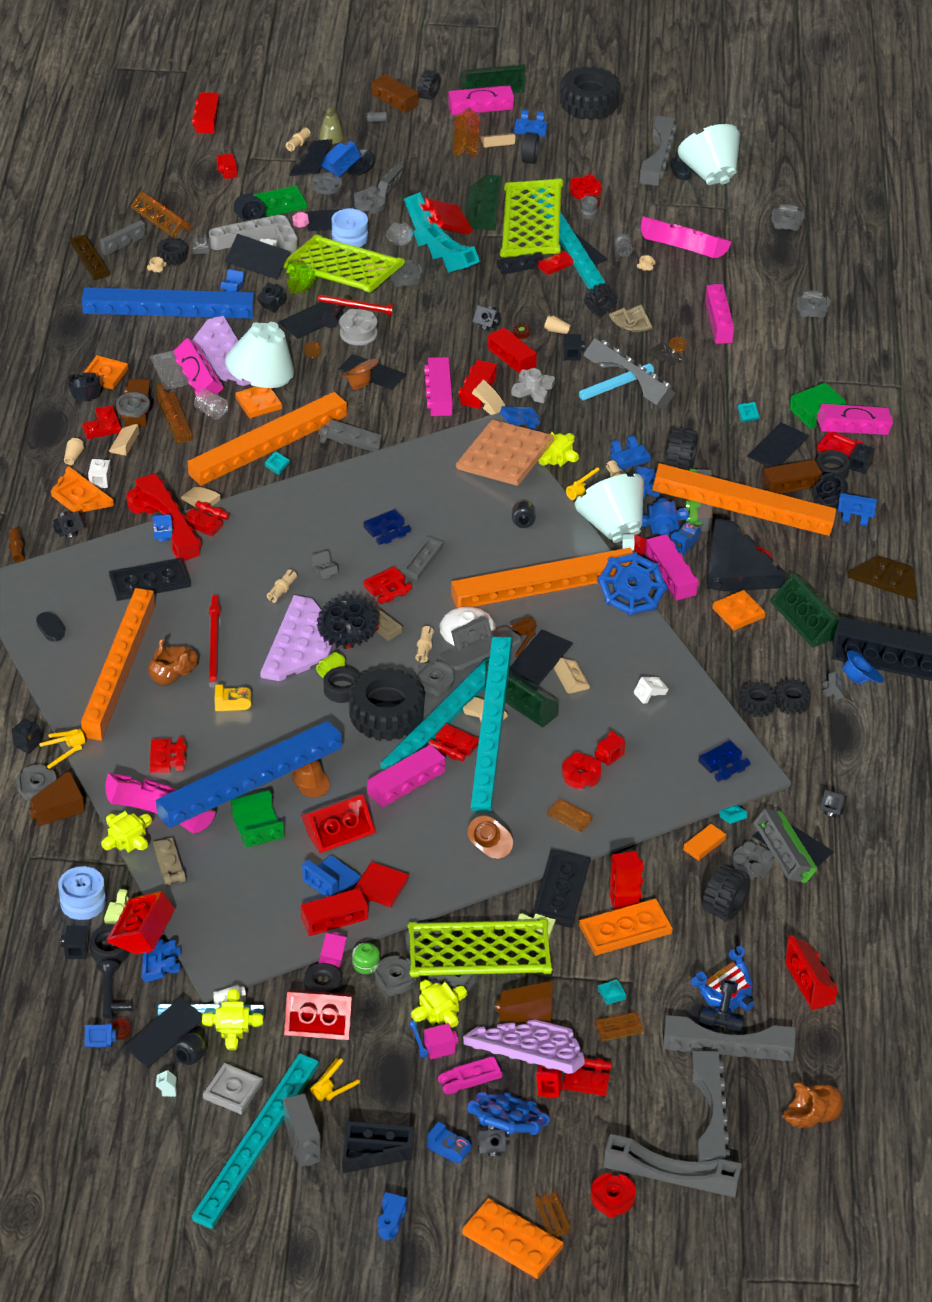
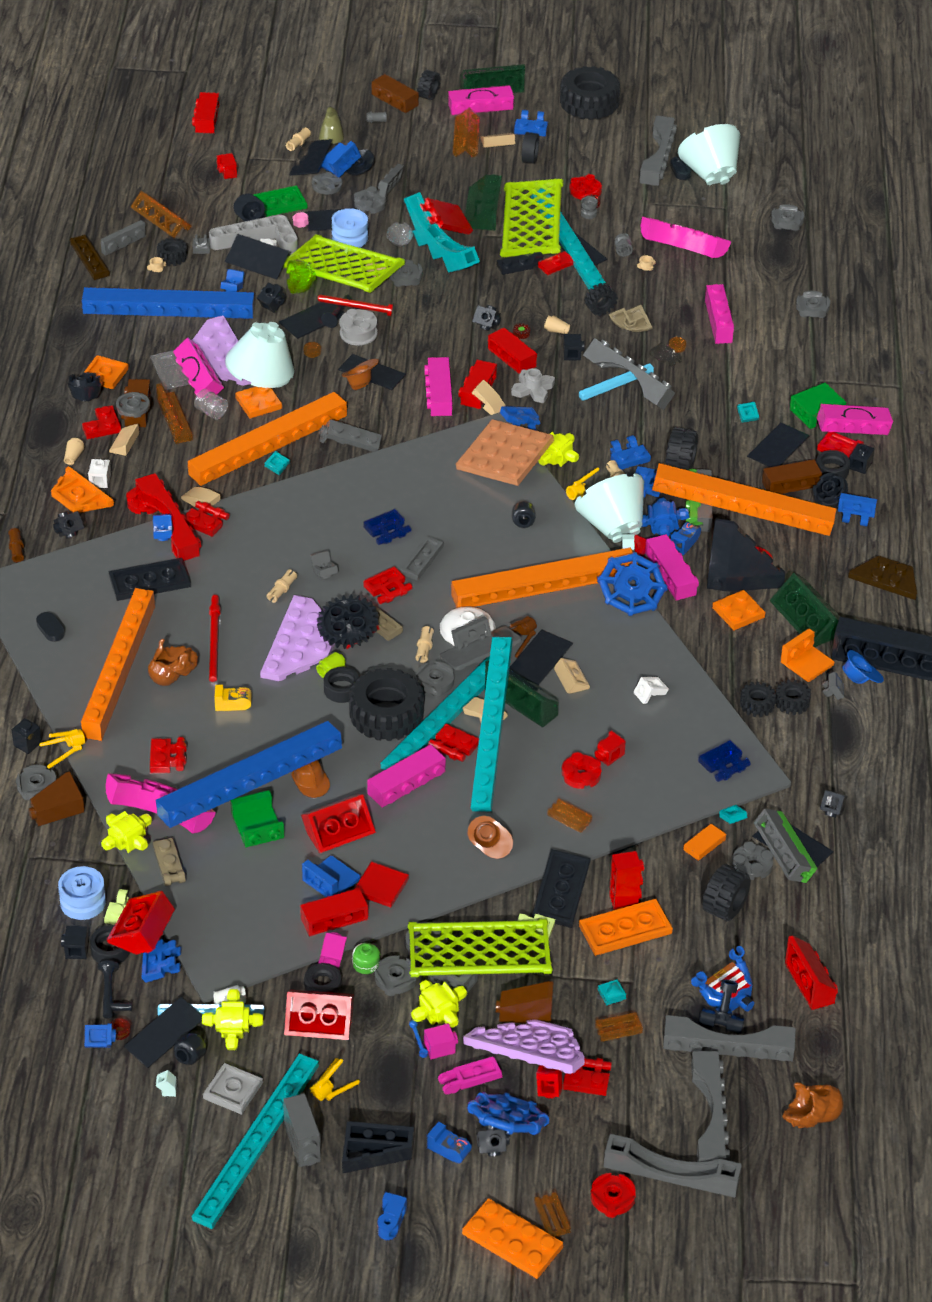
none -> orange bracket [781,629,834,682]

